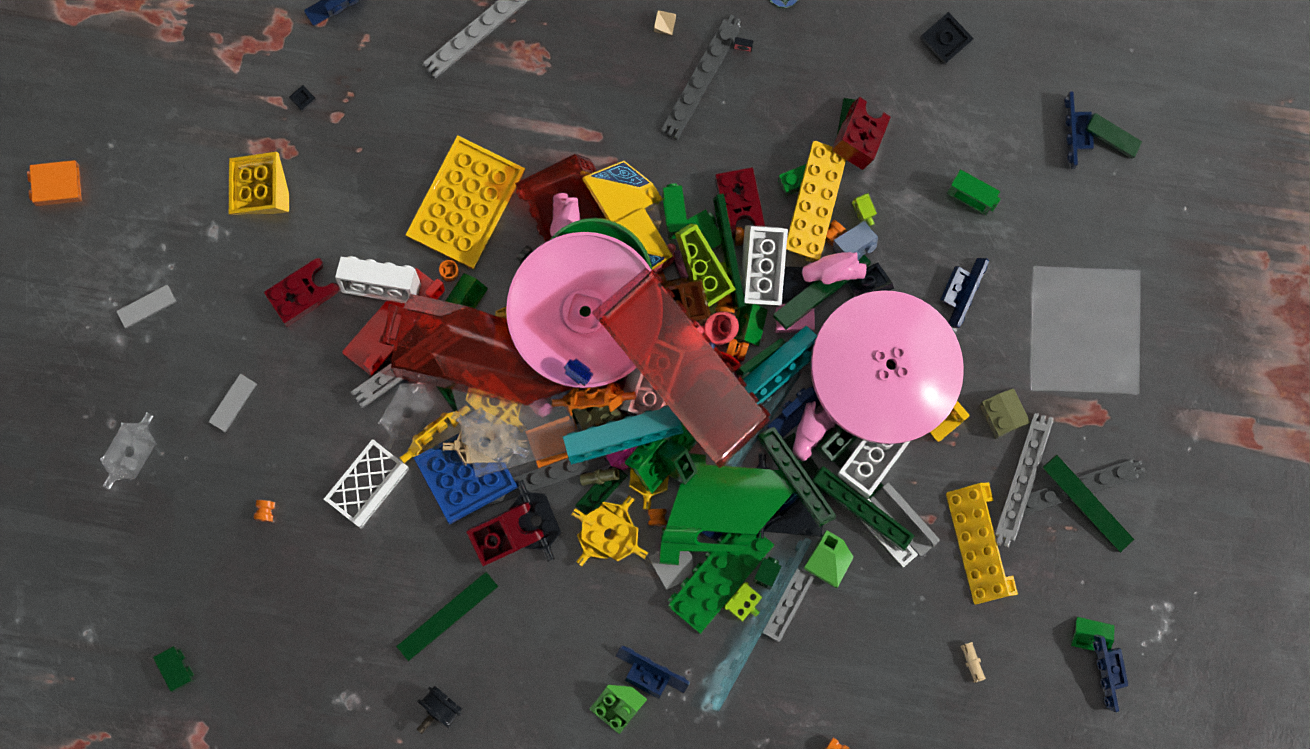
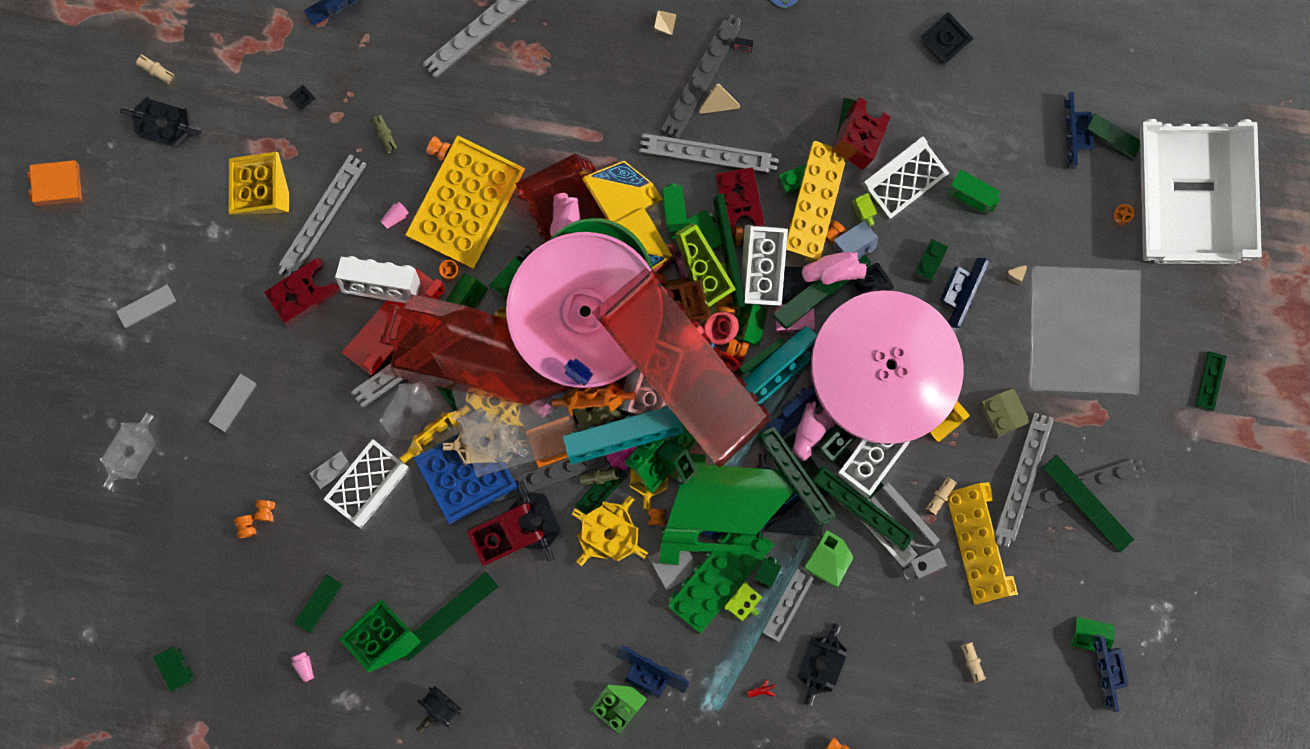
none -> black plate [120,97,203,146]
none -> tan pin [136,54,174,84]
none -> orange wheel [233,515,257,539]
none -> light grey hinge [278,154,367,278]
none -> bright pink cone [291,652,314,682]
none -> dark green tile [294,574,343,634]
none -> light grey plate [309,451,351,490]
none -> green slope [339,599,421,673]
none -> olive pin [371,115,398,154]
none -> bright pink cone [380,202,409,229]
none -> orange wheel [426,136,451,161]
none -> green brick [489,257,522,301]
none -> light grey hinge [638,133,779,173]
none -> tan piece [699,84,740,114]
none -> red bar [747,679,776,698]
none -> black plate [797,623,848,706]
none -> white fence [861,136,949,219]
none -> light grey torso [902,548,948,580]
none -> dark green brick [913,239,948,285]
none -> tan pin [926,477,957,515]
none -> tan slope [1006,265,1027,285]
none -> orange wheel [1113,204,1134,225]
none -> white panel [1140,119,1262,264]
none -> dark green tile [1194,351,1227,412]

